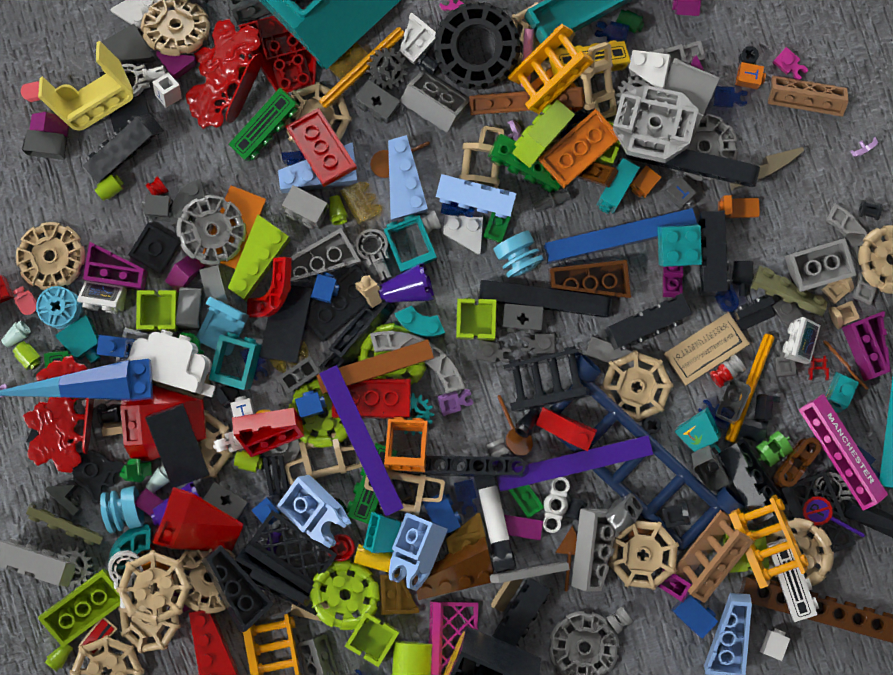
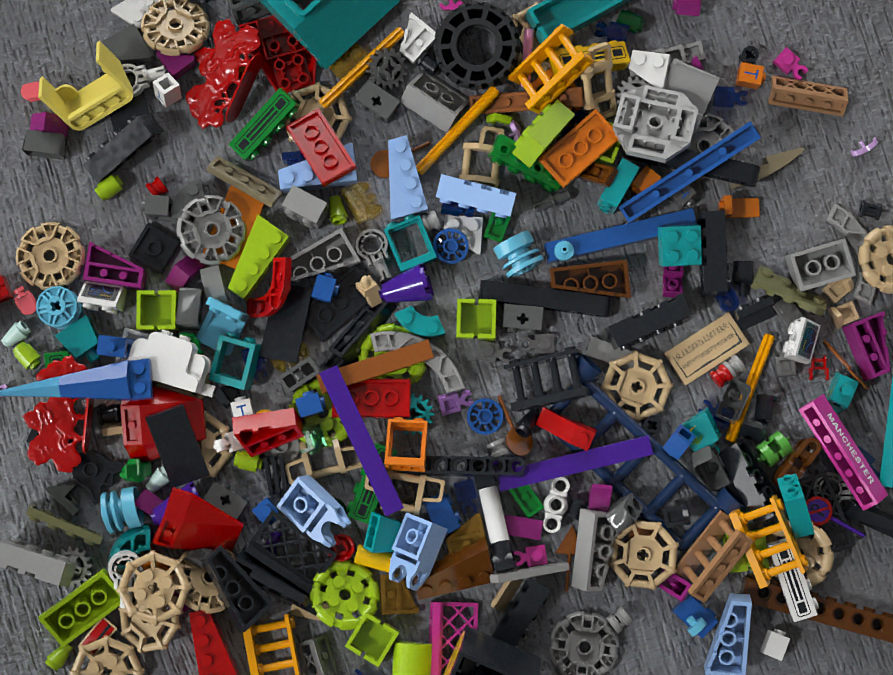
none -> dark grey tile [184,548,212,569]
none -> dark tan plate [207,156,283,208]
none -> clear green bracket [300,423,327,456]
none -> light orange axle [416,86,499,175]
none -> blue wheel [433,228,469,264]
none -> blue wheel [467,398,503,435]
none -> lime tile [486,113,512,125]
none -> dark pink plate [513,544,547,567]
none -> medium azure tile [554,241,574,261]
none -> magenta slope [588,484,612,512]
none -> blue tile [619,121,761,223]
none -> blue brick [662,424,696,460]
none -> medium azure tile [686,615,707,637]
none -> teal window [777,473,815,539]

